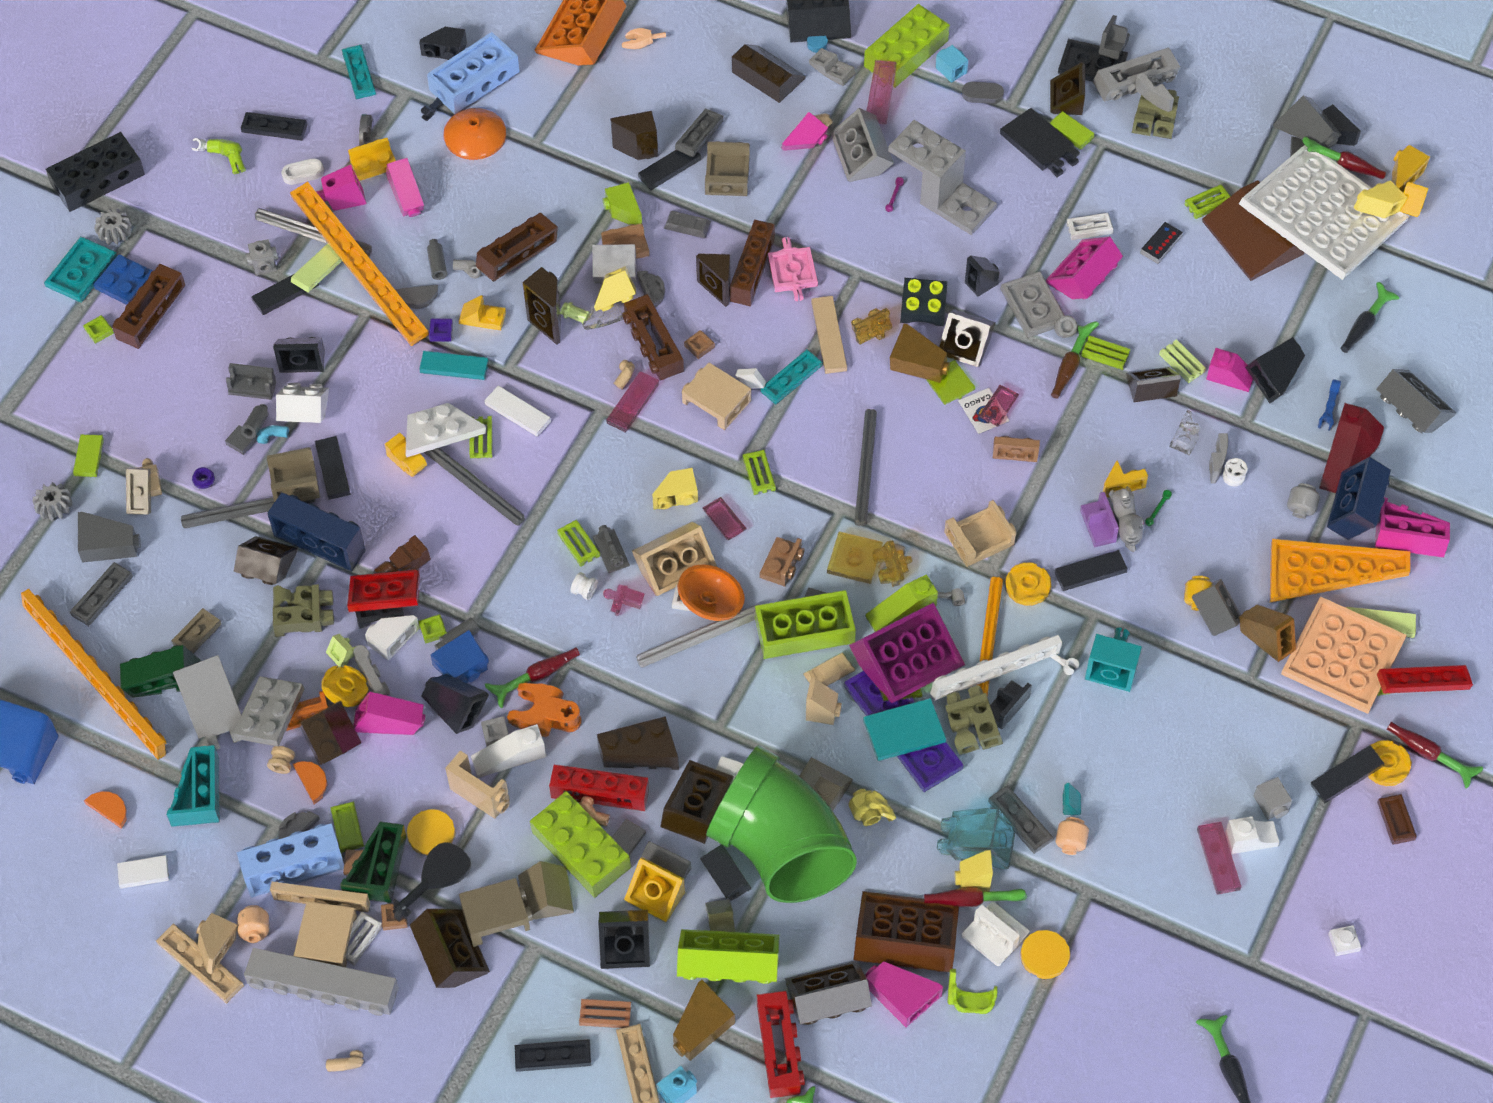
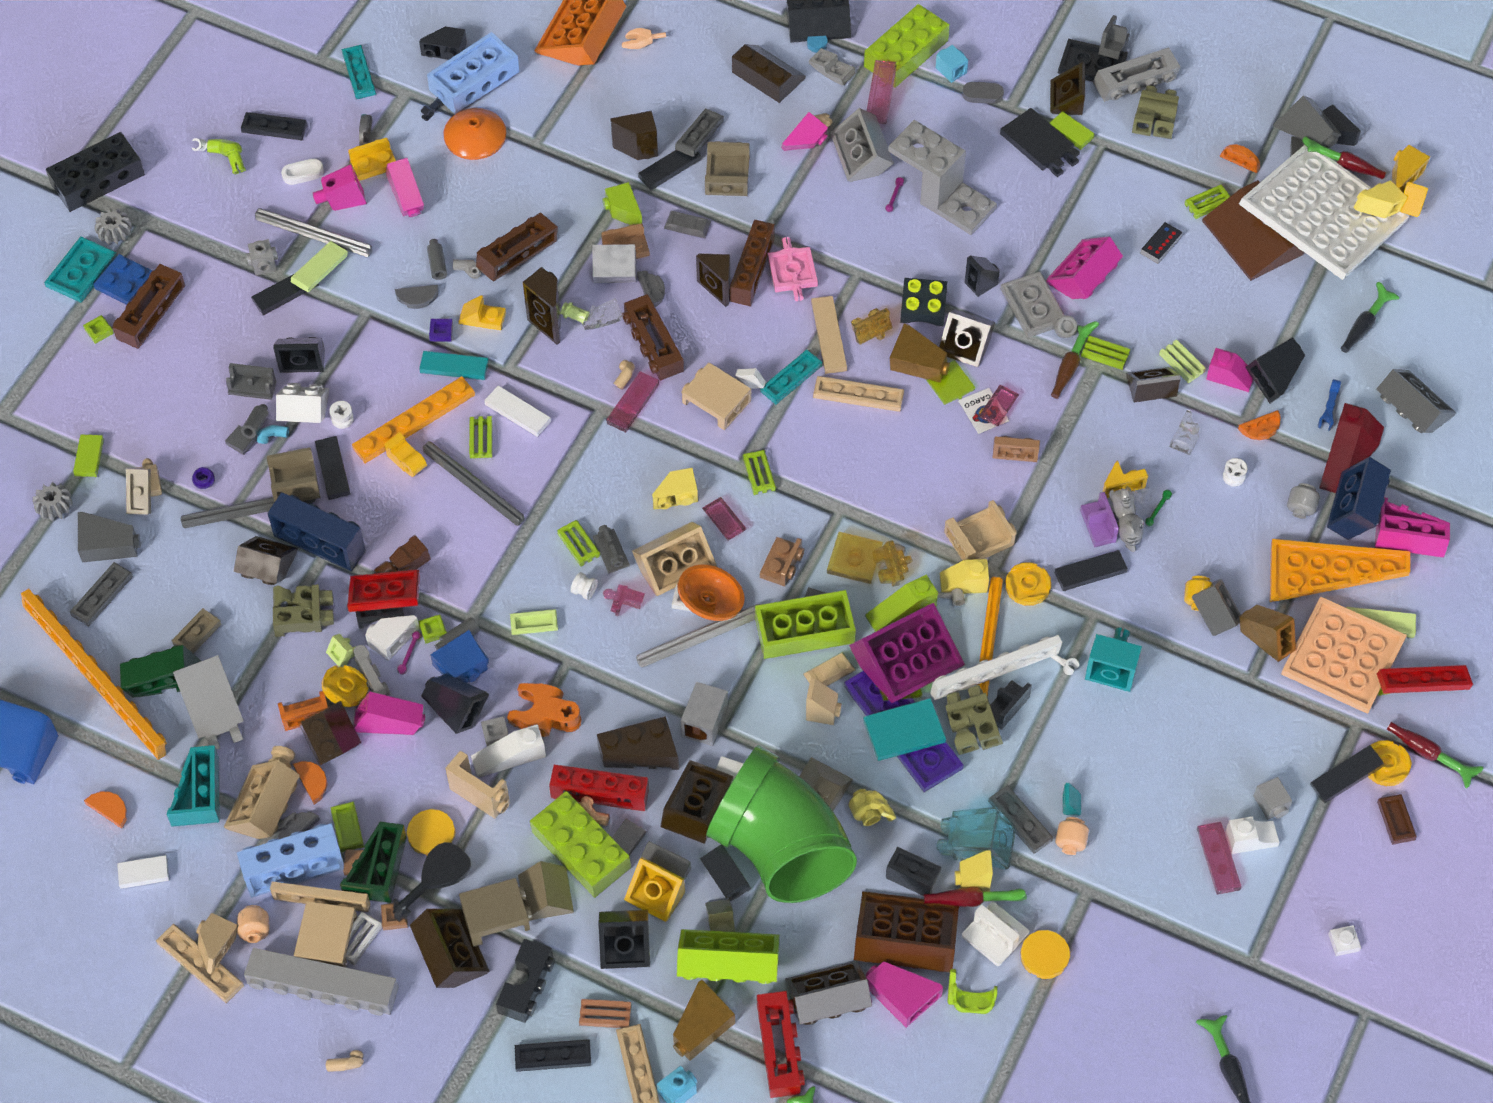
light grey plate [233,676,305,747] -> none
light orange plate [290,182,429,346] -> none
white wing [405,403,486,457] -> none
dark red piece [485,647,580,708] -> none
light yellow slope [594,266,636,311] -> none
medium nougat tile [684,330,715,359] -> none
dark grey axle [855,409,877,526] -> none
white tile [1066,213,1114,240] -> none
light grey slope [1135,72,1174,112] -> none
light grey slope [1209,433,1228,484] -> none
none -> tan slope [224,760,300,839]
none -> white wheel [330,401,354,429]
none -> light orange plate [352,376,475,464]
none -> magenta hinge [397,631,421,674]
none -> black arch [496,939,555,1023]
none -> yellowish green tile [510,609,558,635]
none -> flat silver piece [681,682,728,746]
none -> tan tile [813,376,904,412]
none -> black panel [886,846,941,896]
none -> light yellow slope [940,559,989,594]
none -> orange tile [1220,144,1260,173]
none -> orange tile [1238,410,1281,440]

